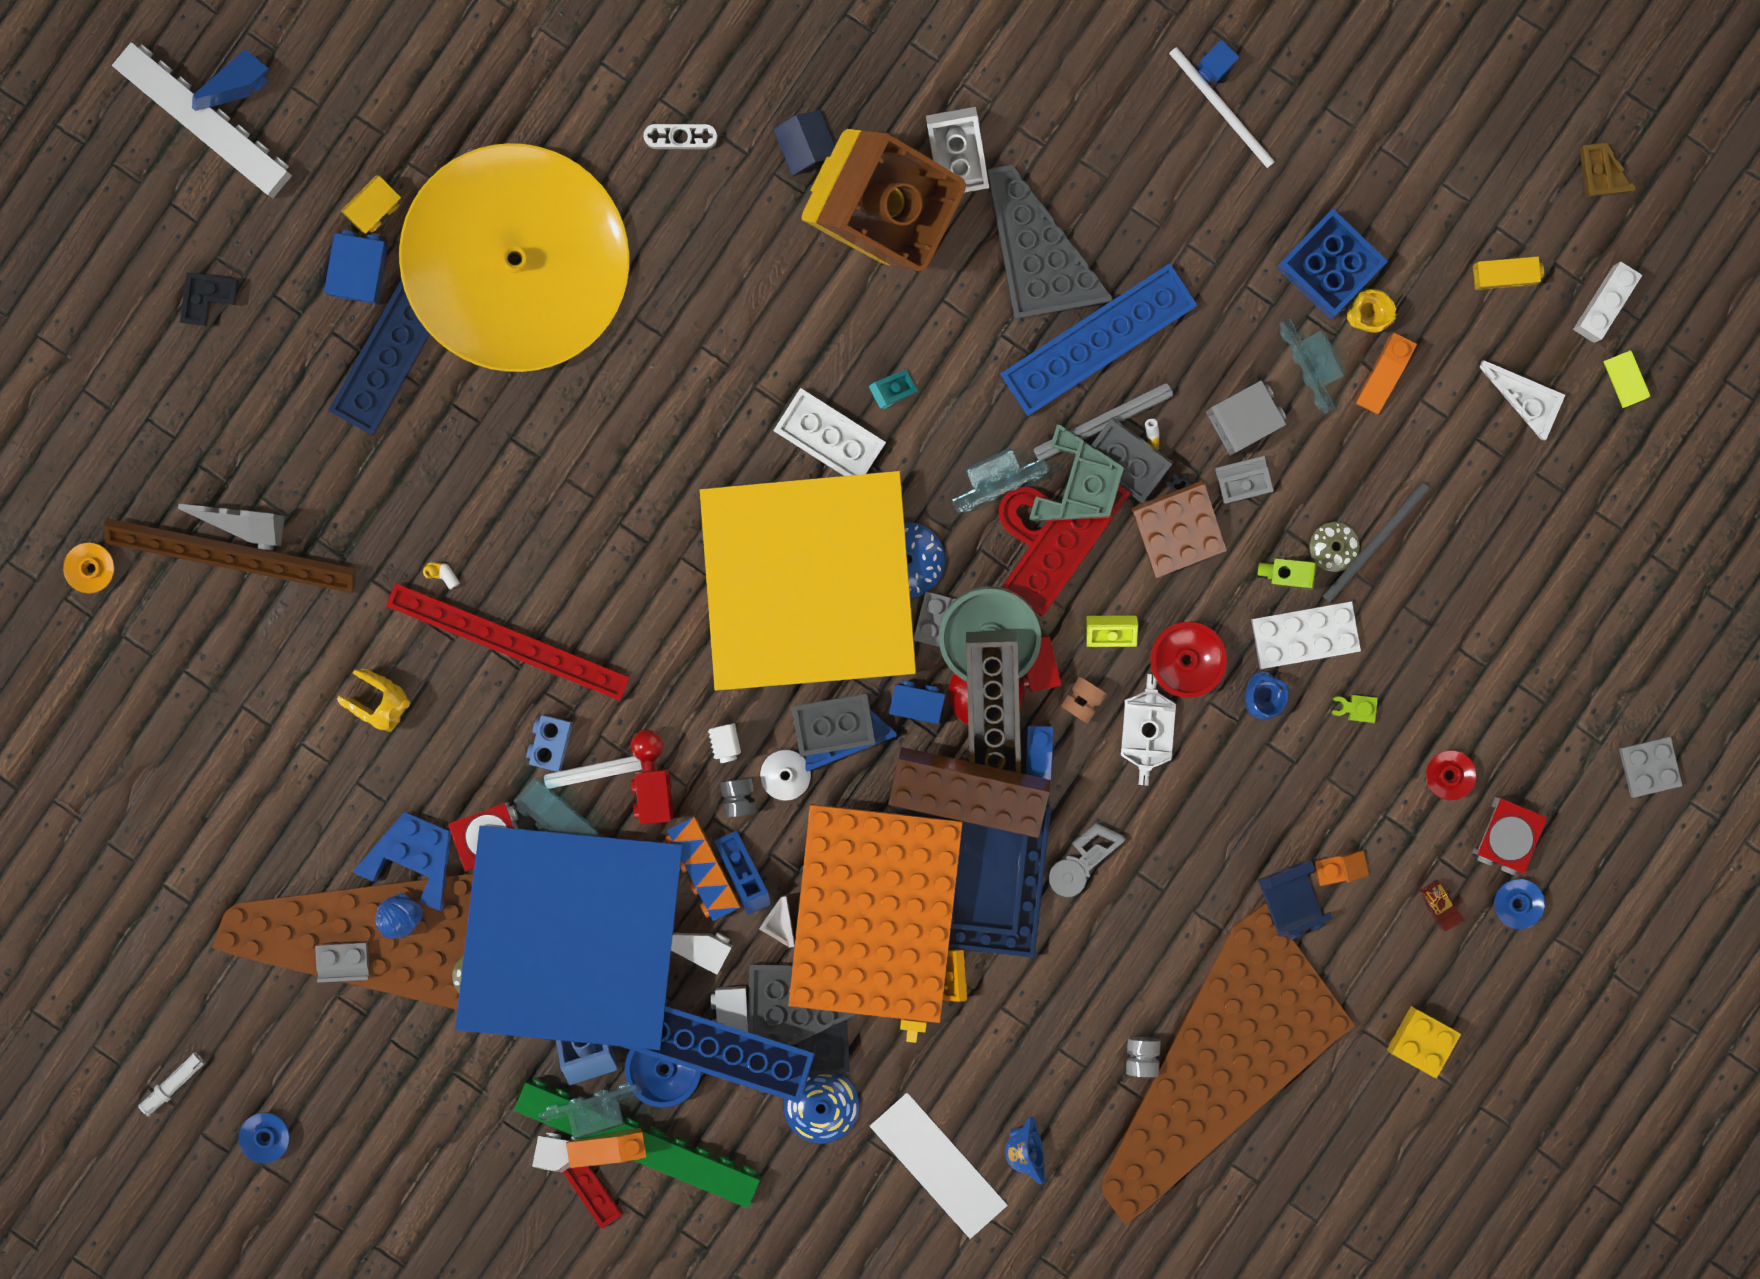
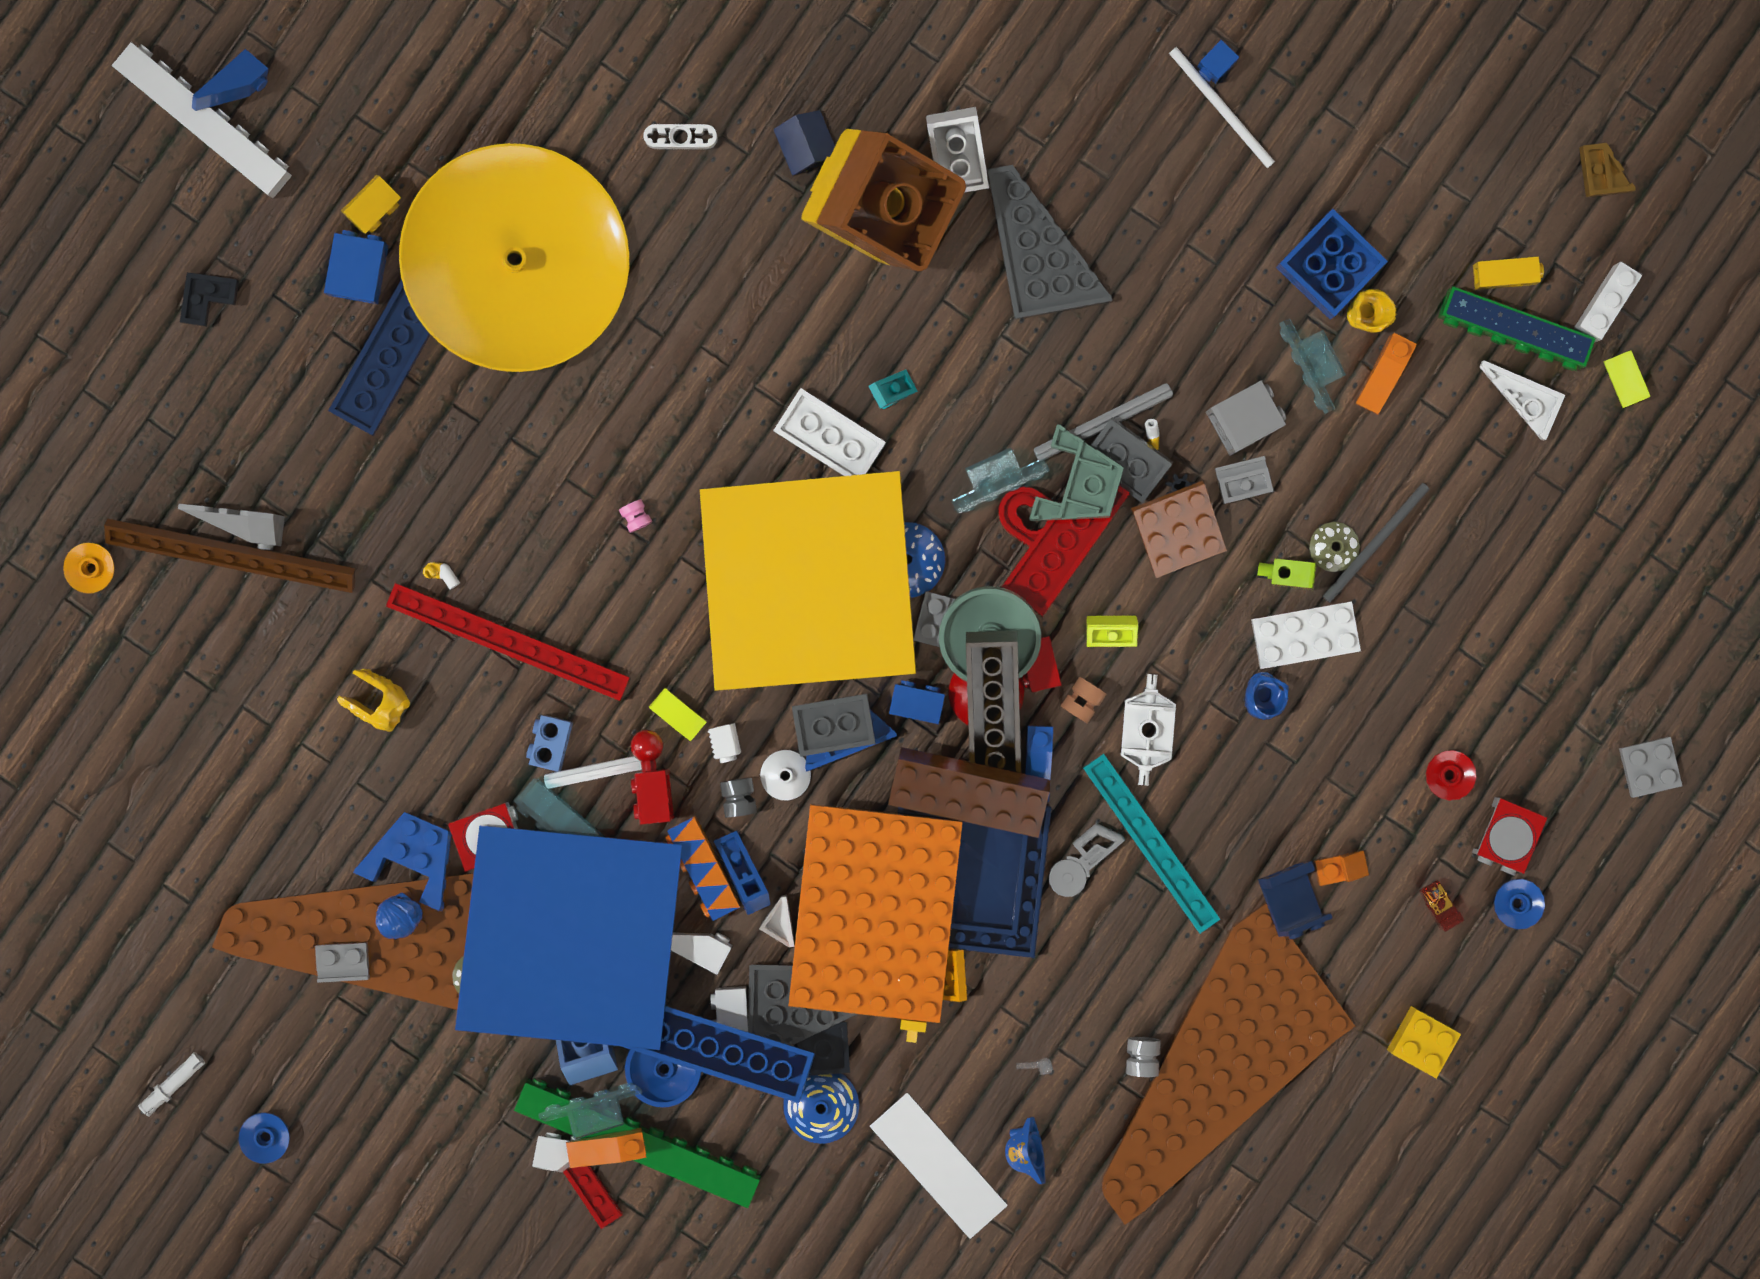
blue plate [1000,263,1197,417] -> none
red dish [1150,622,1227,698] -> none
lime plate [1331,695,1378,723] -> none
none -> bright pink wheel [619,499,652,533]
none -> neon yellow slope [649,688,706,741]
none -> clear hand [1016,1058,1053,1075]
none -> teal plate [1083,754,1220,934]
none -> dark blue brick [1438,286,1596,371]

